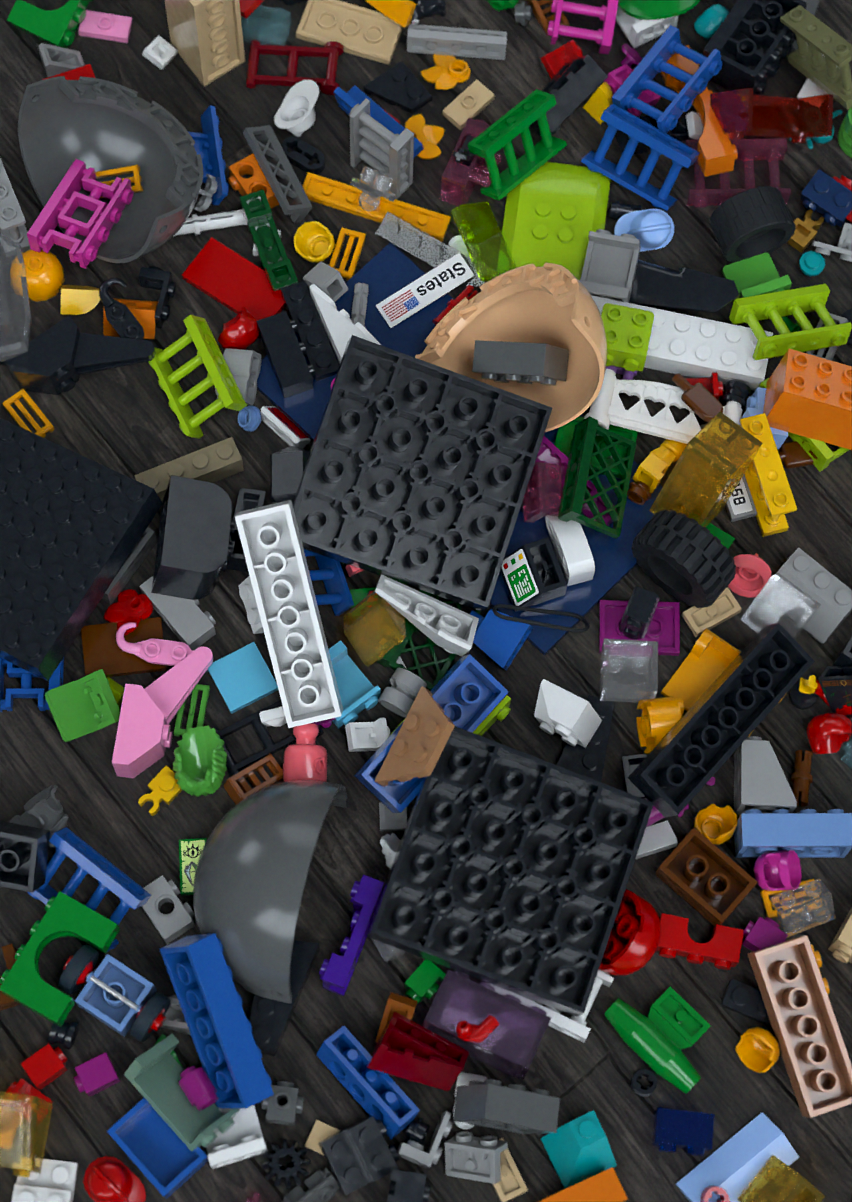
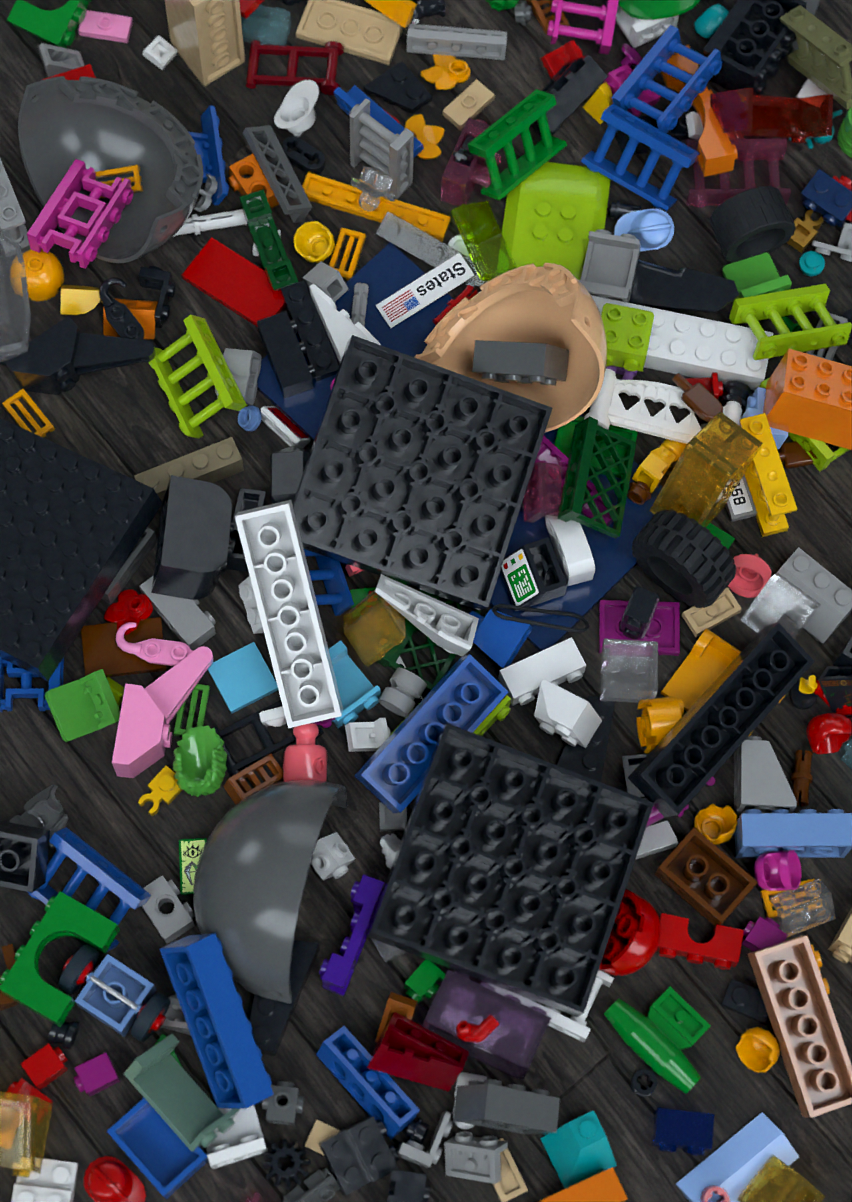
magenta brick [178,1066,218,1111] -> none
red hair [218,307,260,350] -> none
medium nougat wing [375,686,455,786] -> none
none -> white brick [311,832,355,880]
none -> white brick [498,637,586,706]

